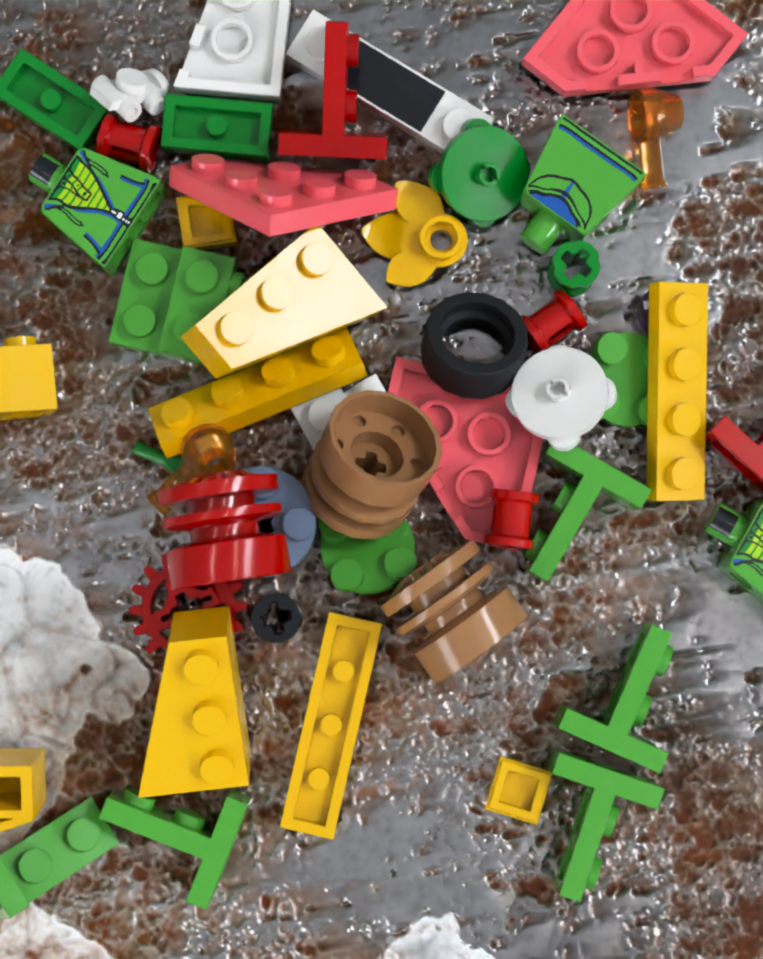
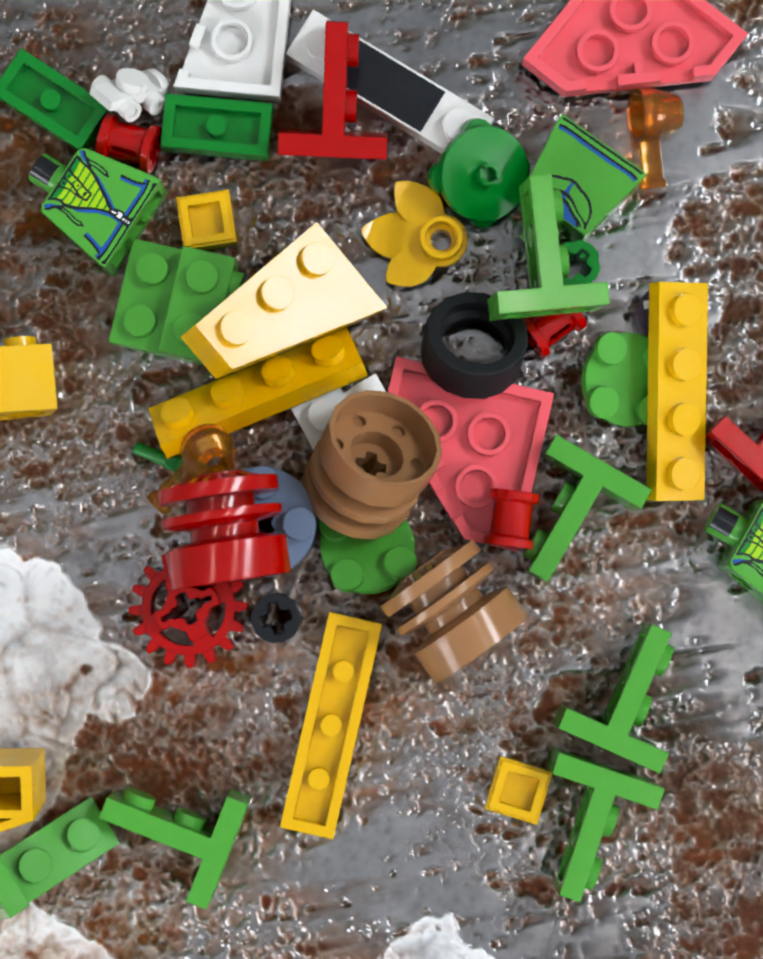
yellow wedge [138,606,251,798] -> none
coral plate [169,154,398,237] -> none
white piece [506,345,617,451] -> none
none -> bright green bracket [487,174,610,321]

